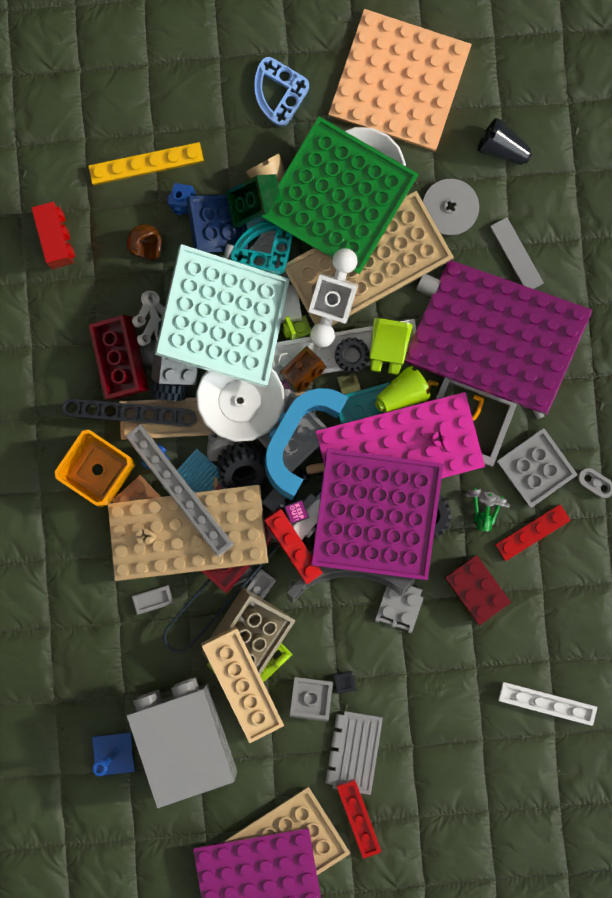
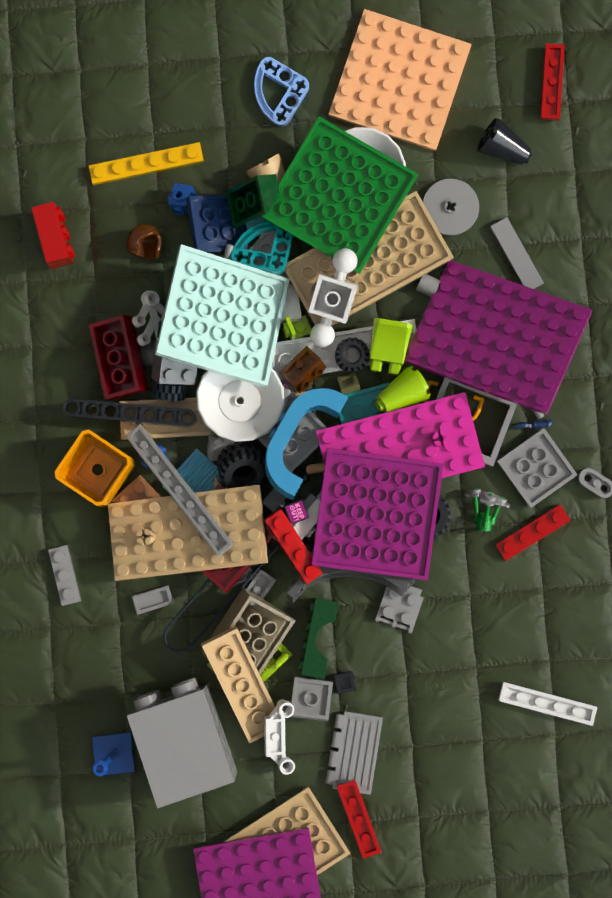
dark red brick [444,555,511,625] -> none
none -> light grey plate [48,545,81,606]
none -> white plate [264,699,295,775]
none -> dark green arch [298,598,339,679]
none -> dark blue piece [513,419,553,430]
none -> red plate [540,43,565,121]

